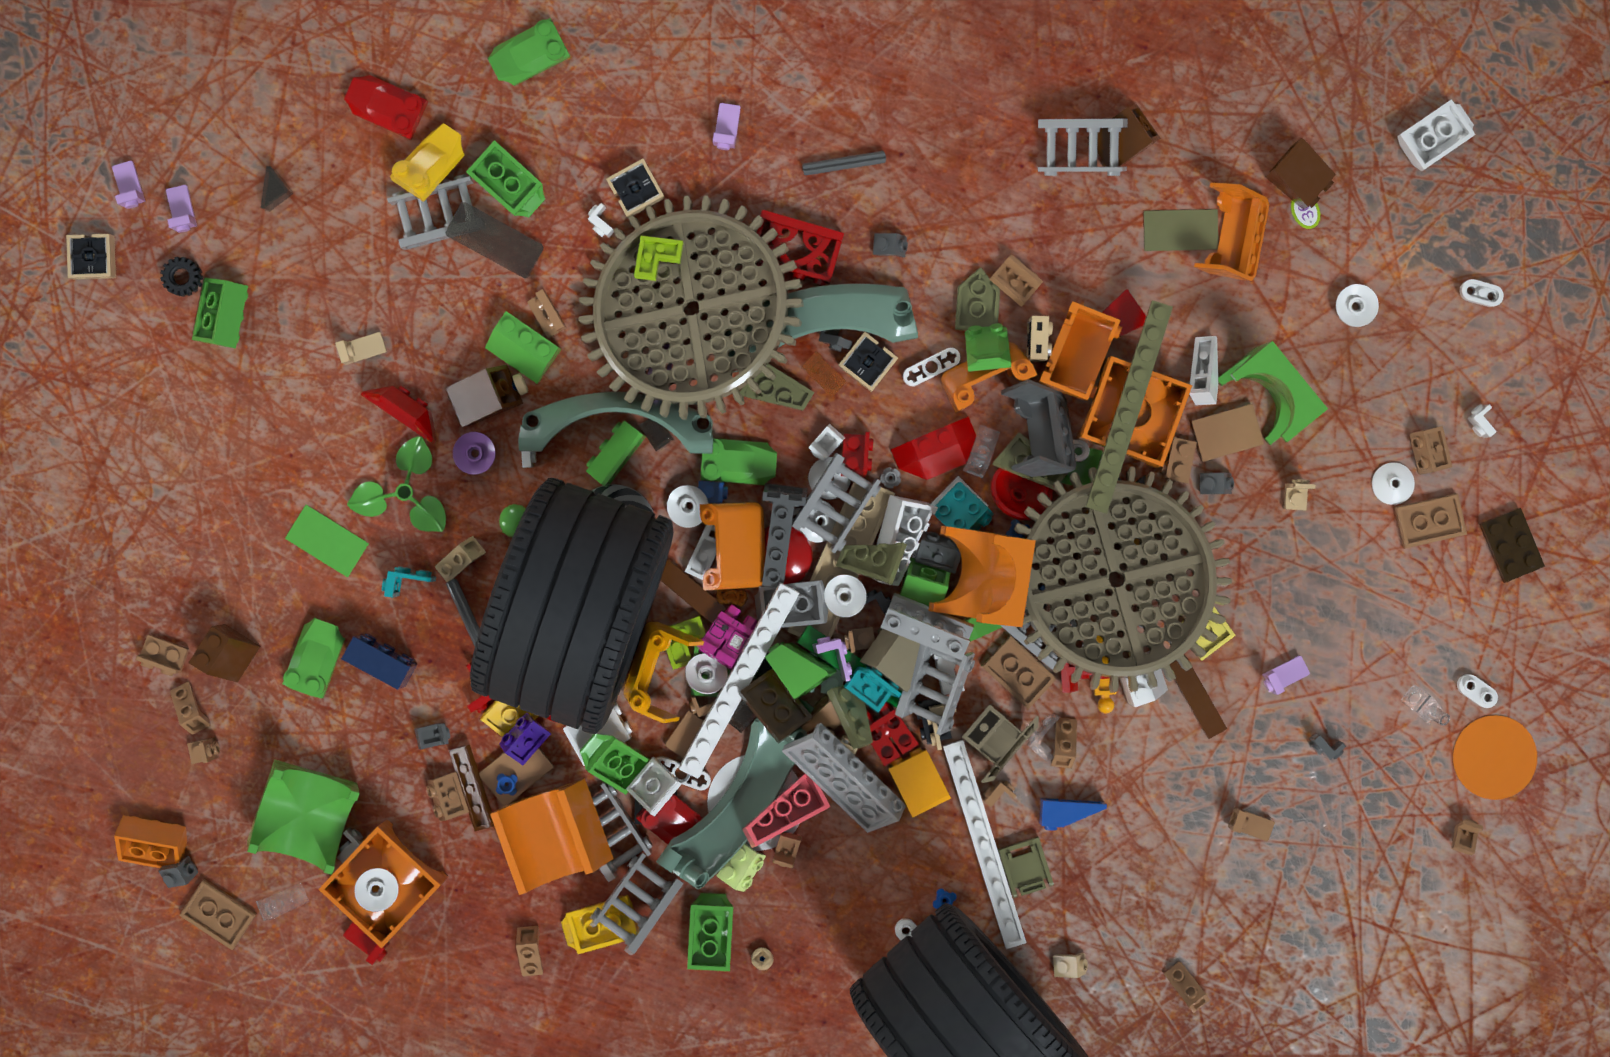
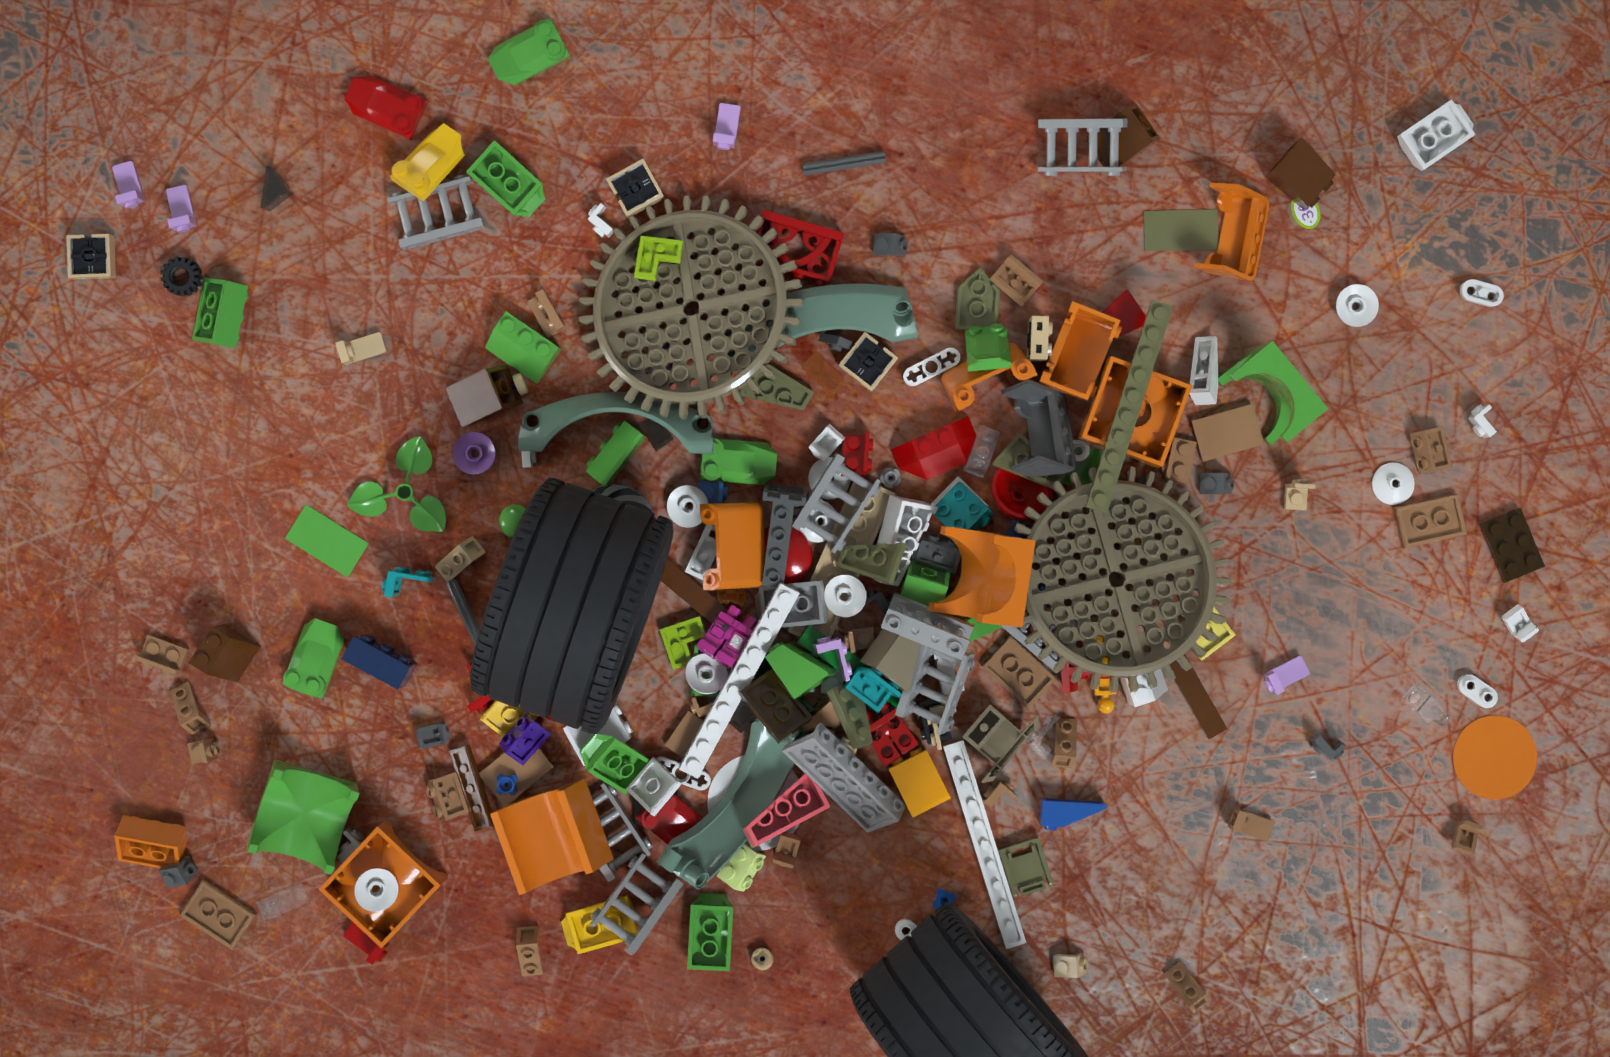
red wedge [361,385,437,444] -> none
clear smoke piece [445,202,544,278] -> none
light orange windscreen [624,622,705,723] -> none
none -> white bracket [1501,604,1539,642]

